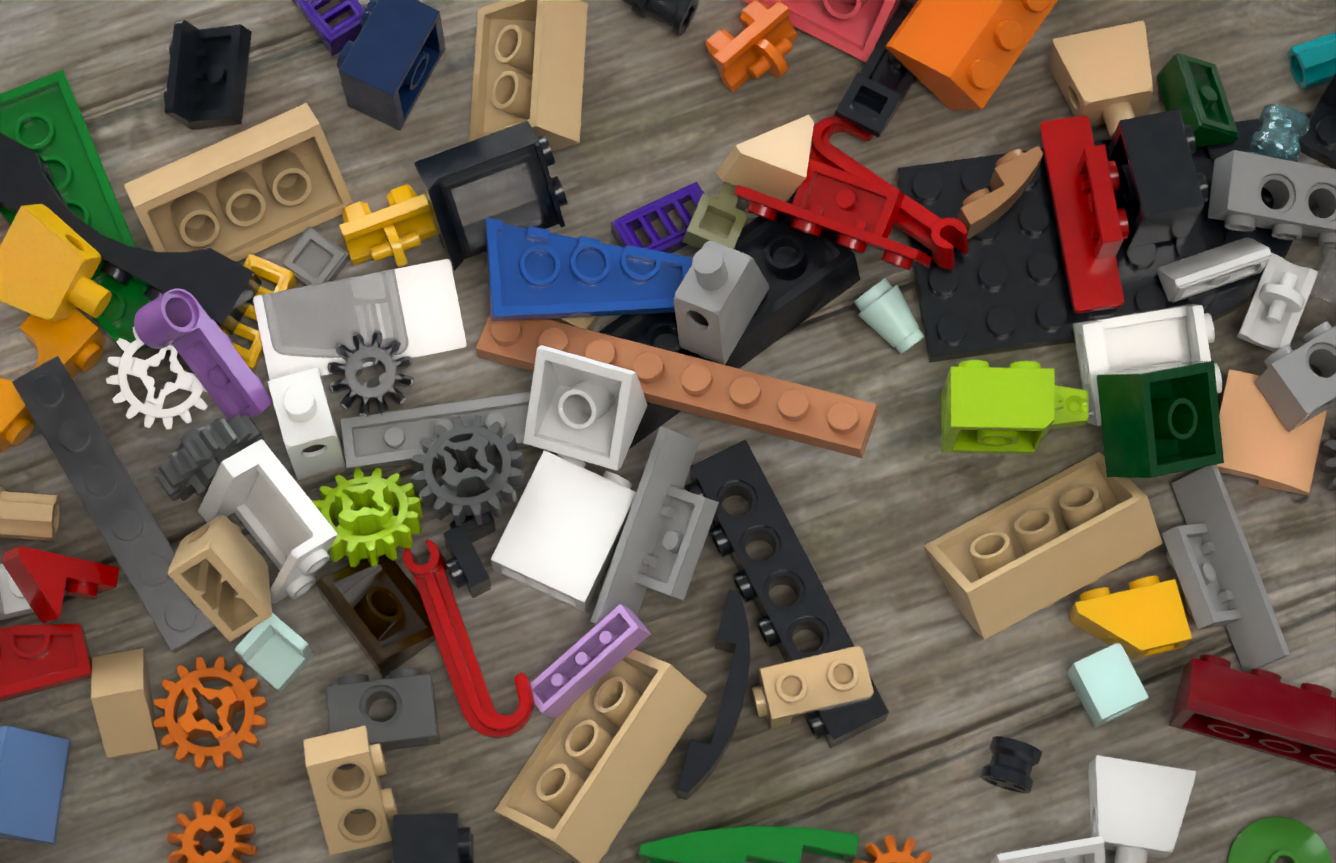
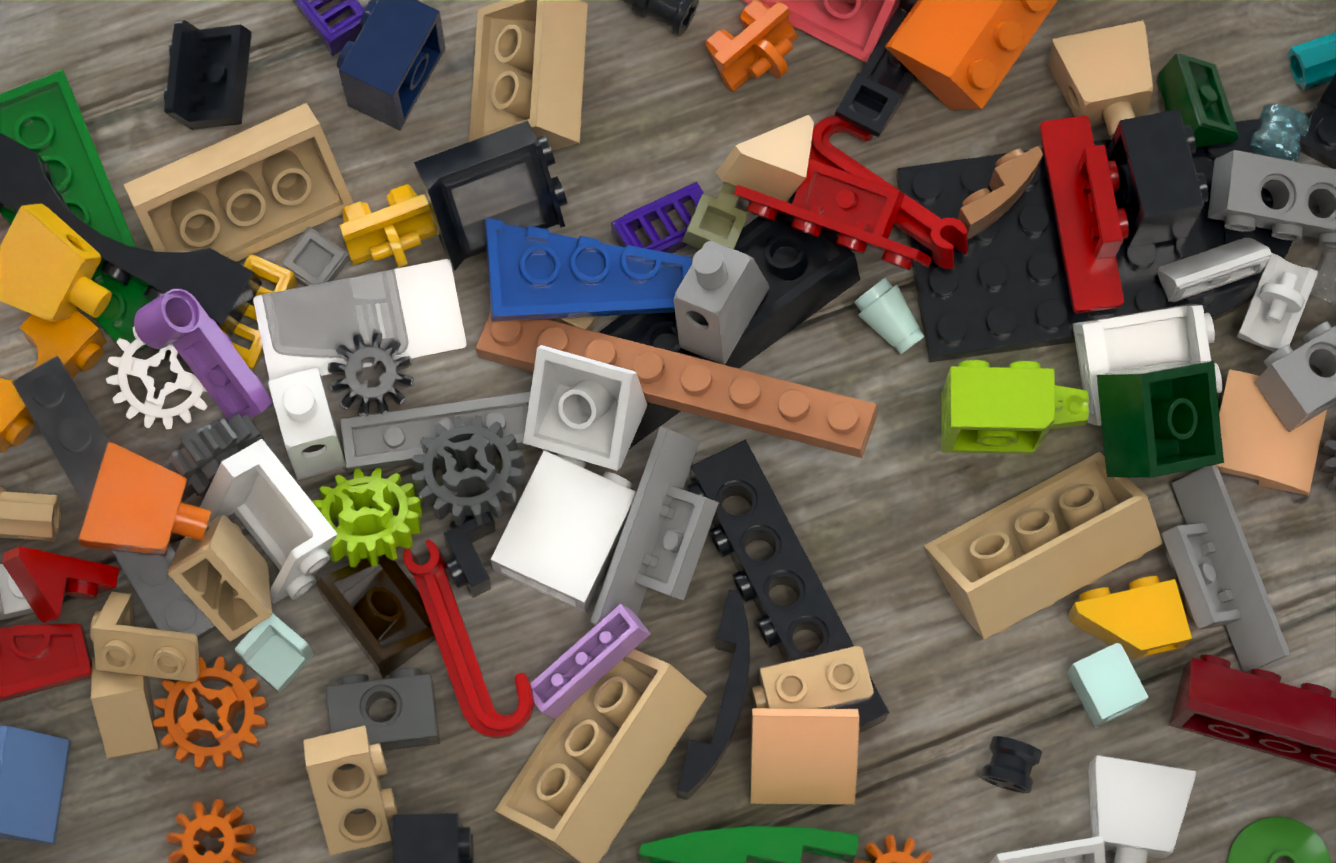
none -> orange torso [79,442,211,555]
none -> tan bracket [90,591,200,682]
none -> light nougat slope [750,708,859,805]

